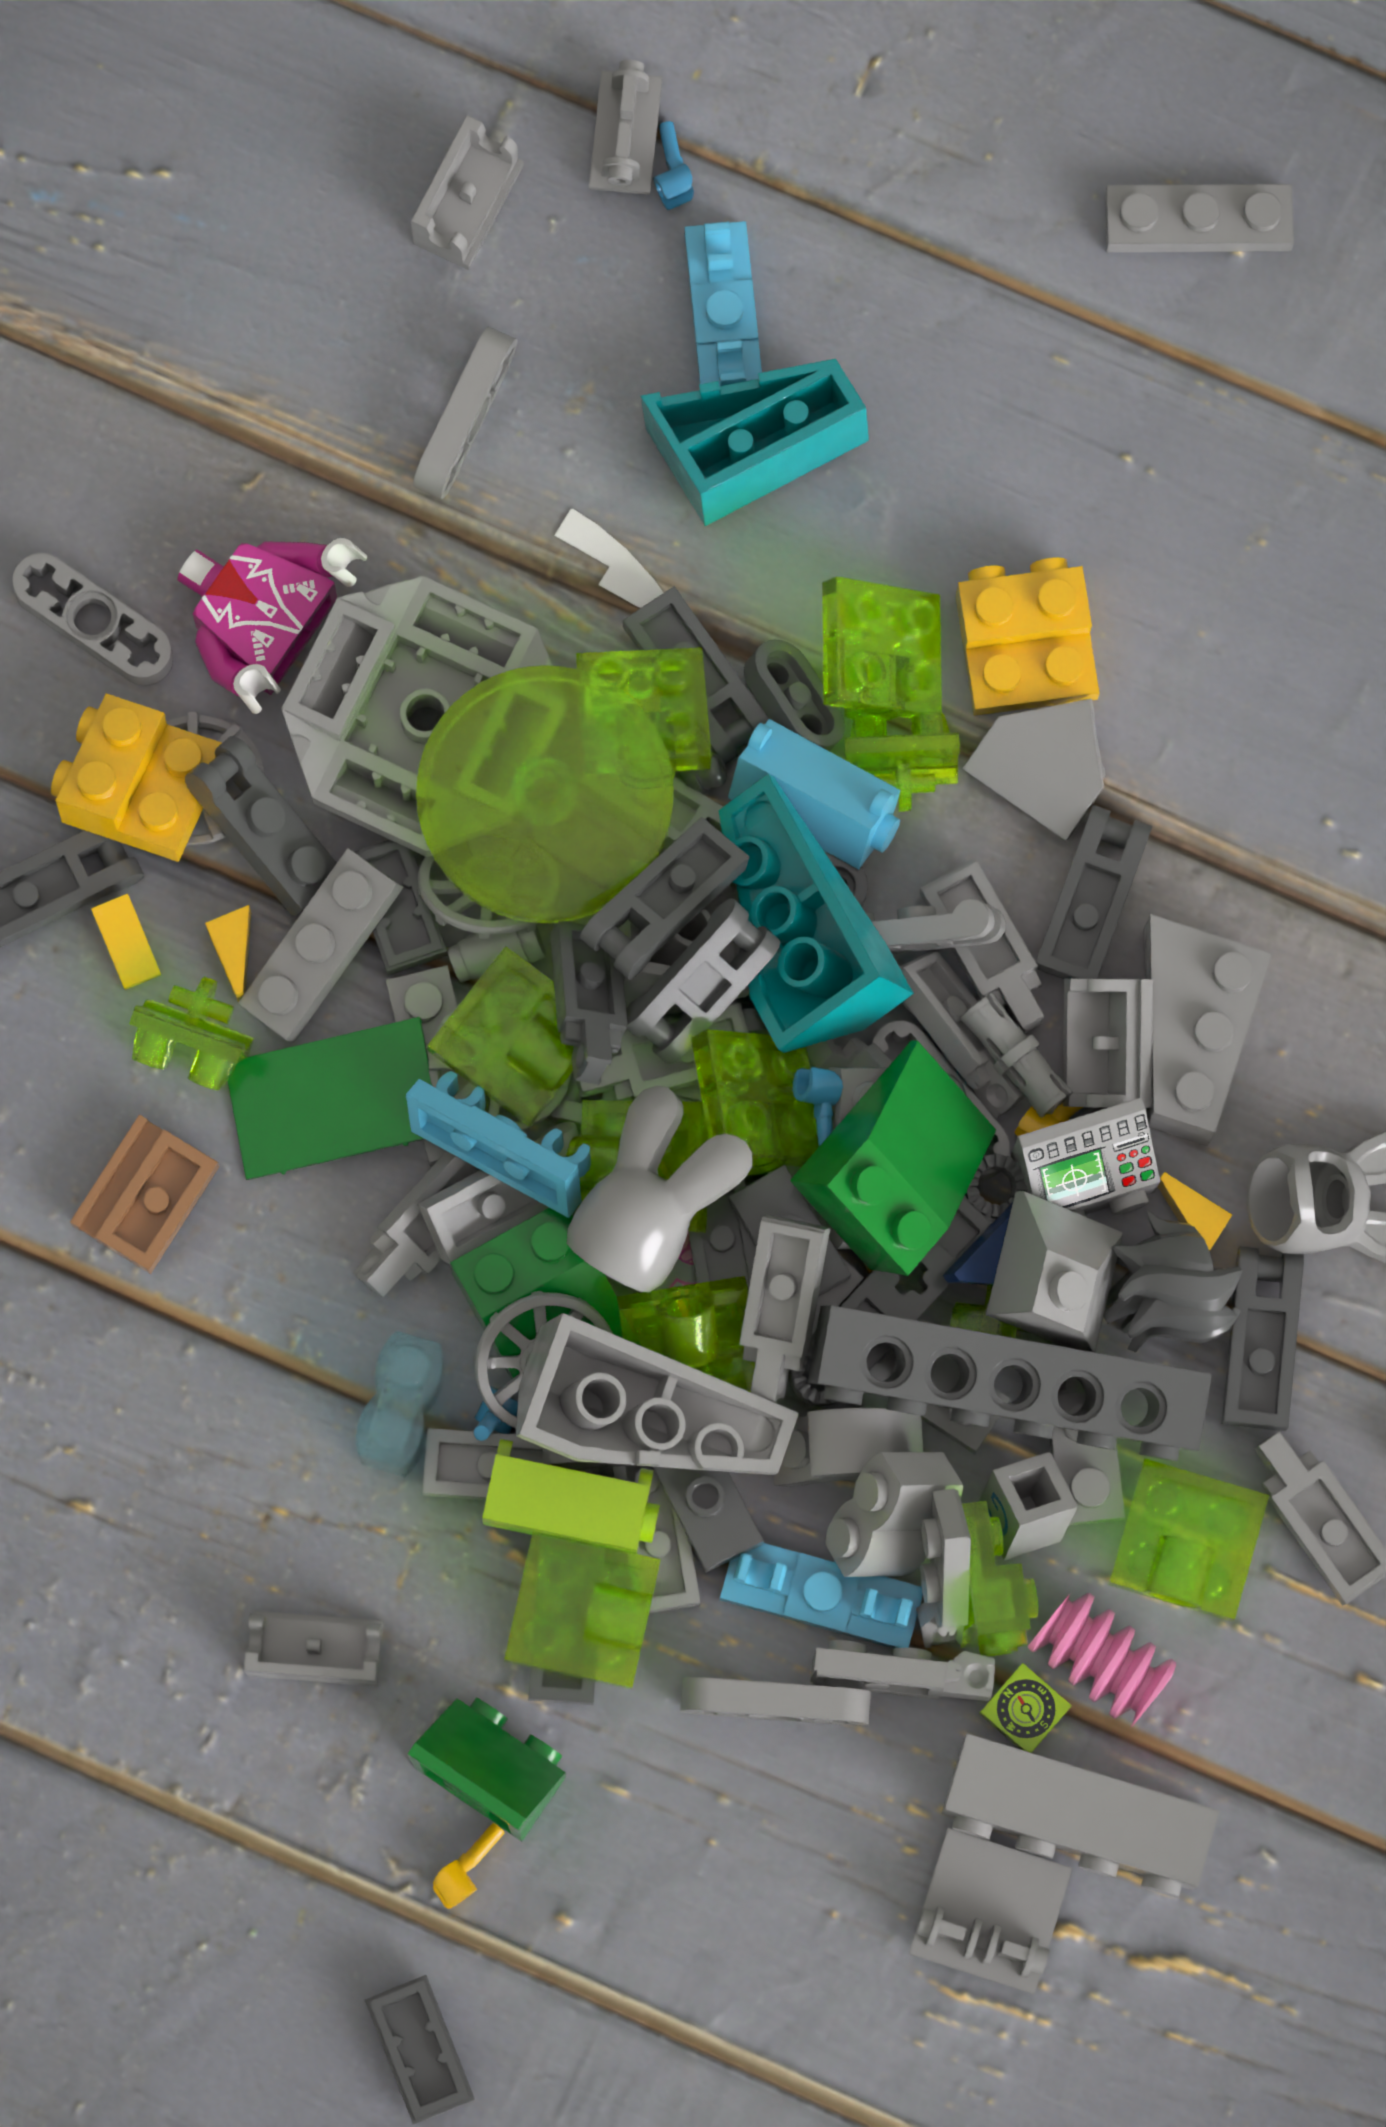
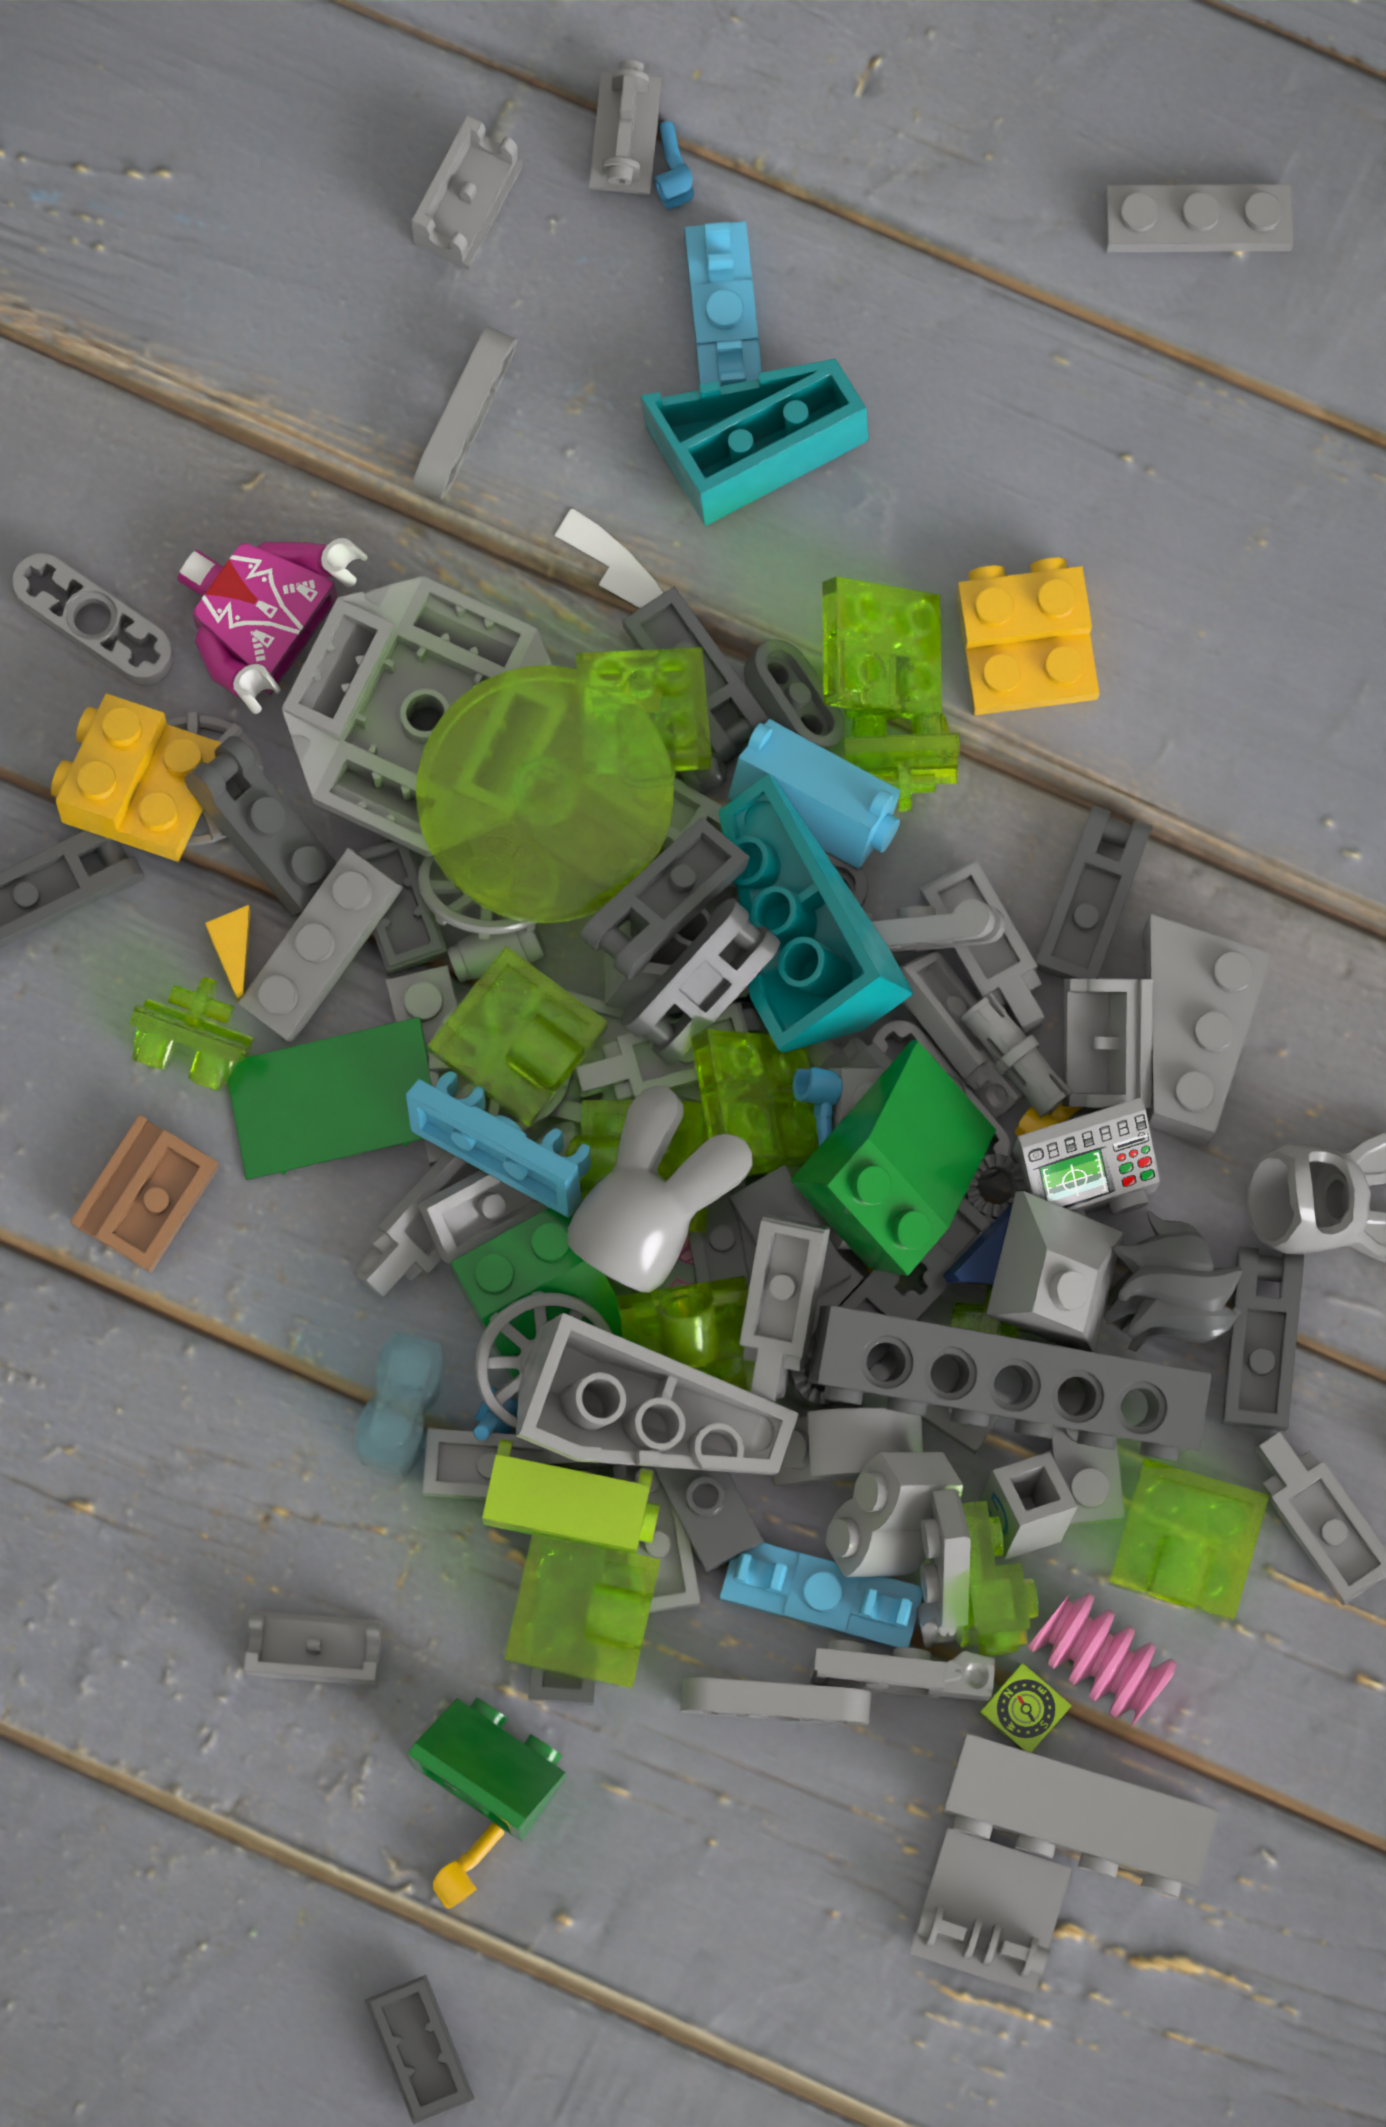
yellow piece [91,893,161,990] -> none
dark grey hinge [550,920,628,1085] -> none
light grey slope [962,698,1106,841] -> none
yellow piece [1158,1172,1232,1251] -> none

